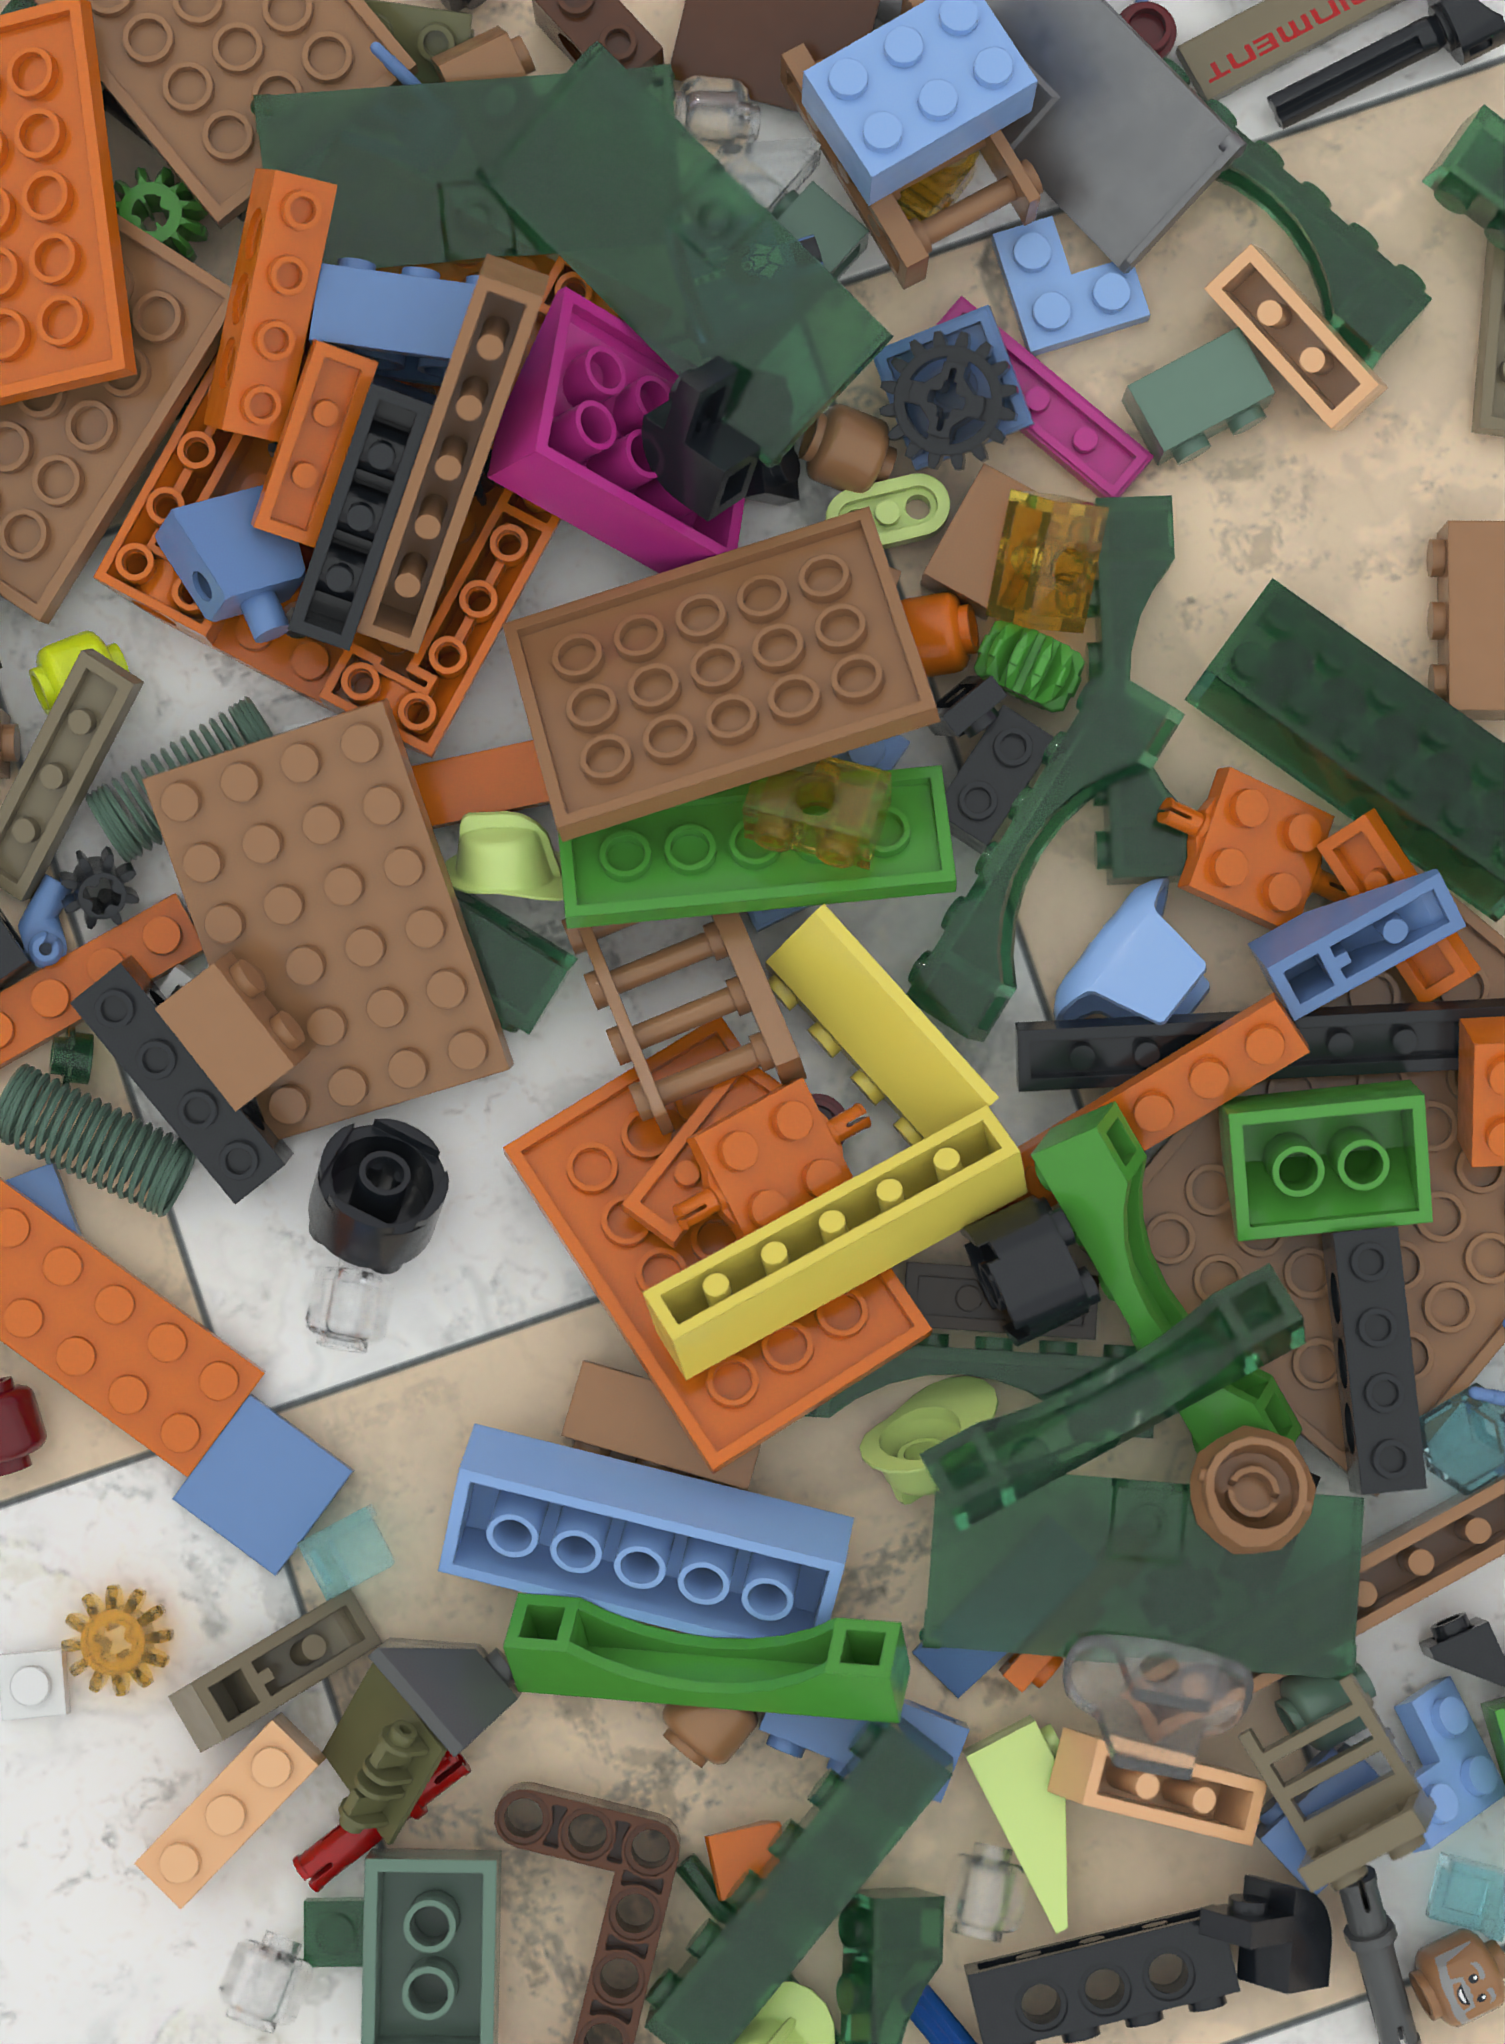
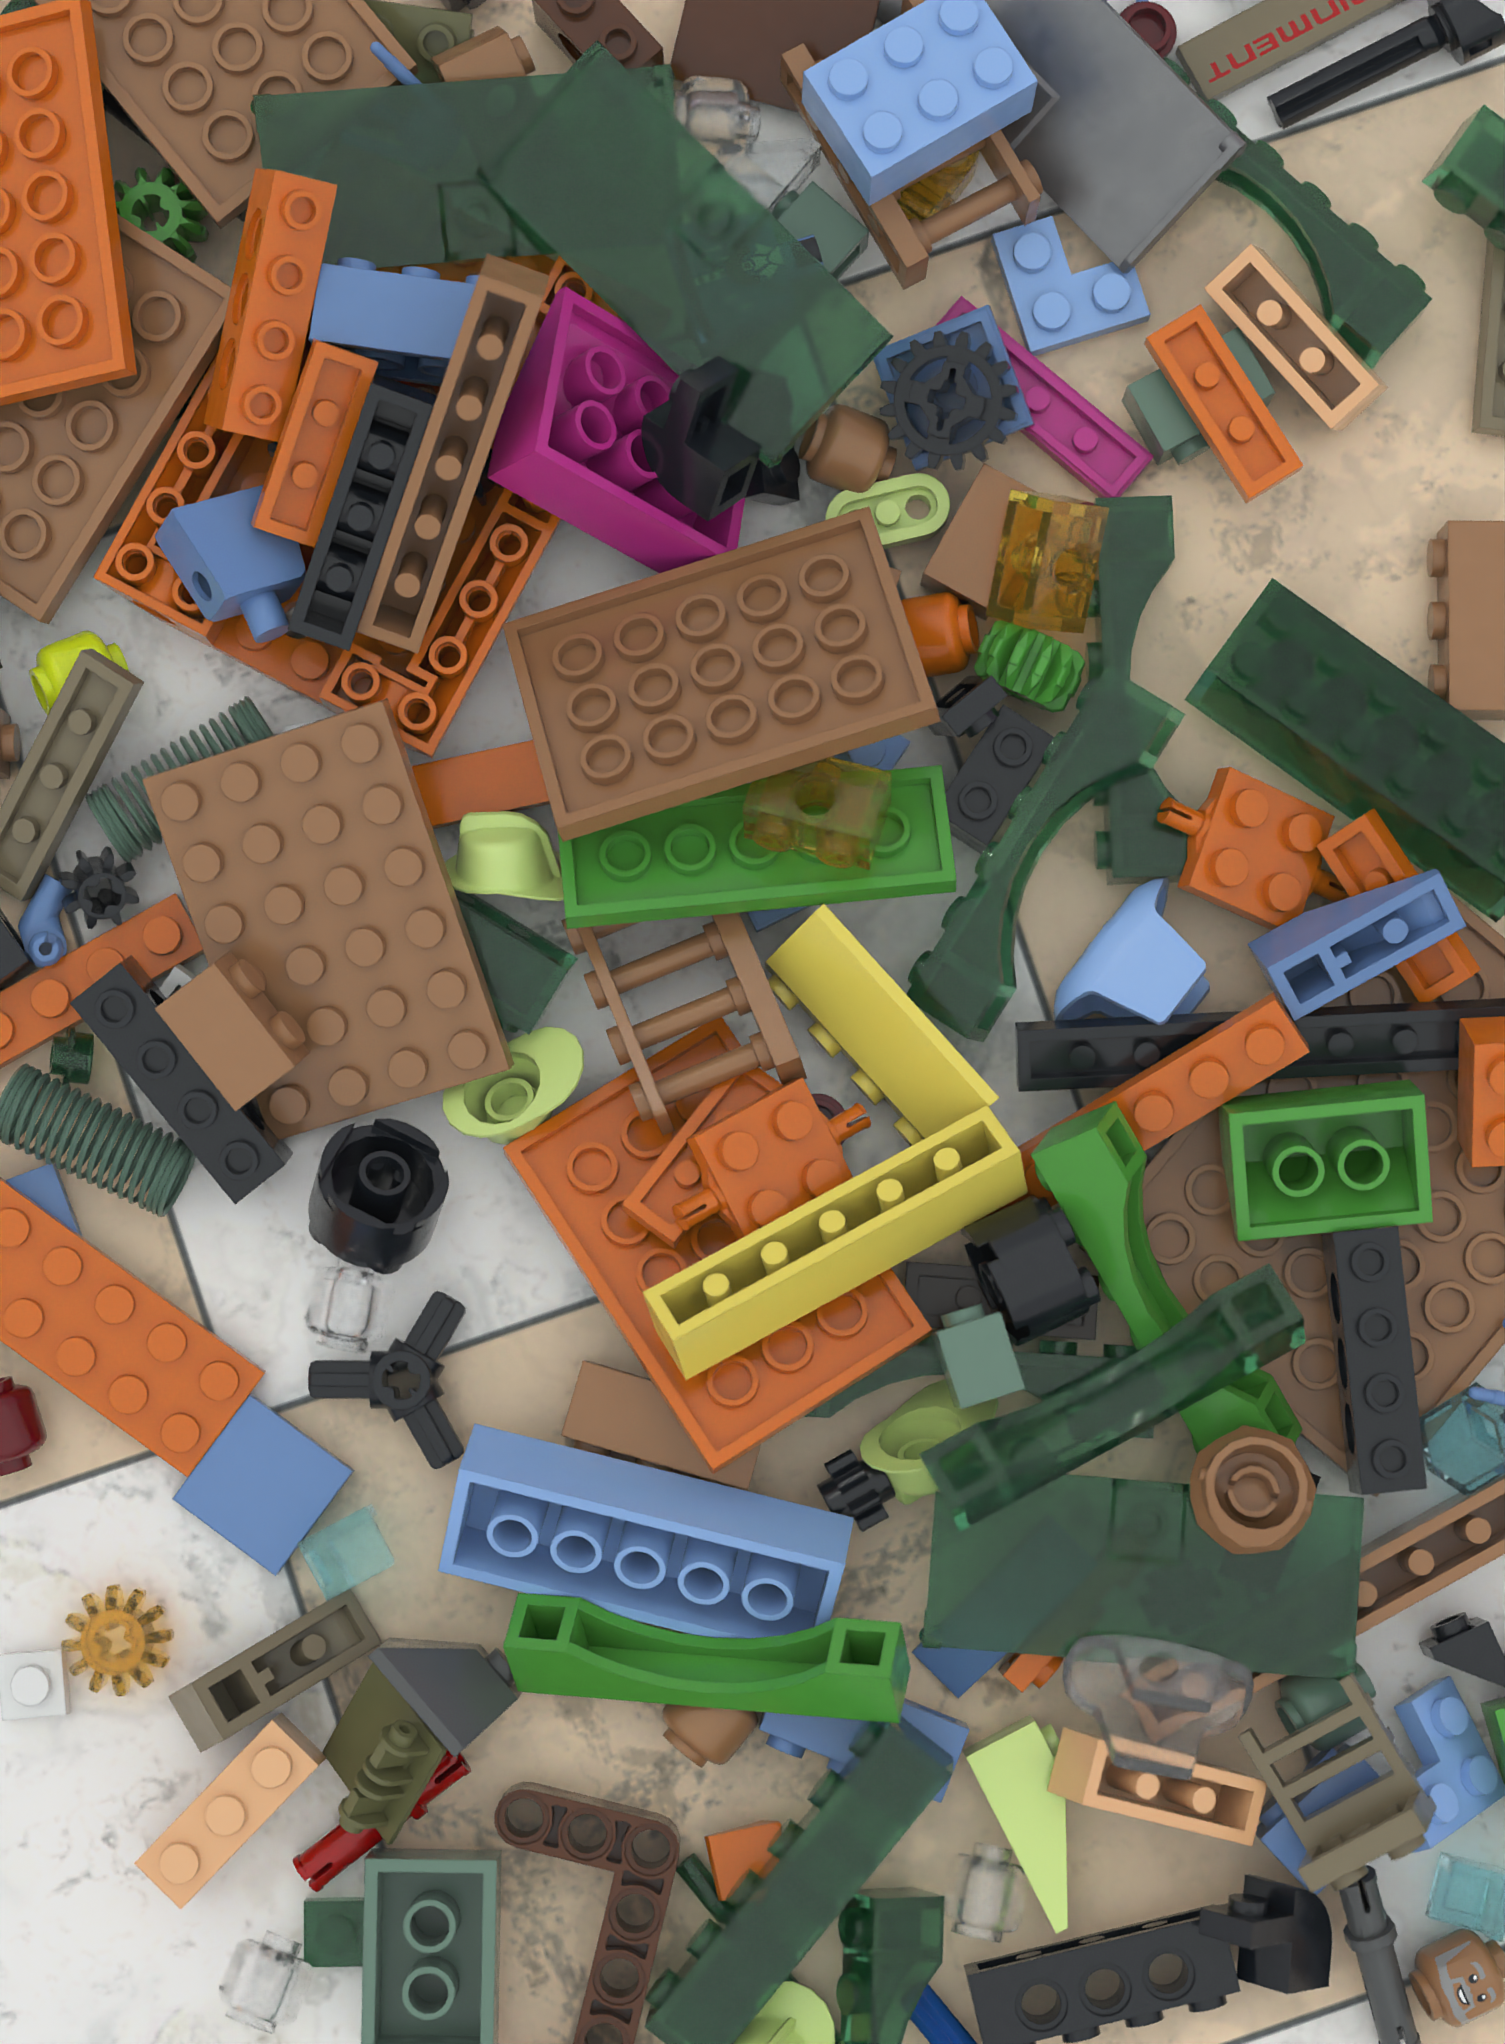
none -> black bush [308,1291,466,1469]
none -> yellowish green piece [443,1027,584,1145]
none -> black gear [817,1449,896,1532]
none -> sand green brick [931,1304,1025,1409]
none -> orange plate [1144,304,1303,504]

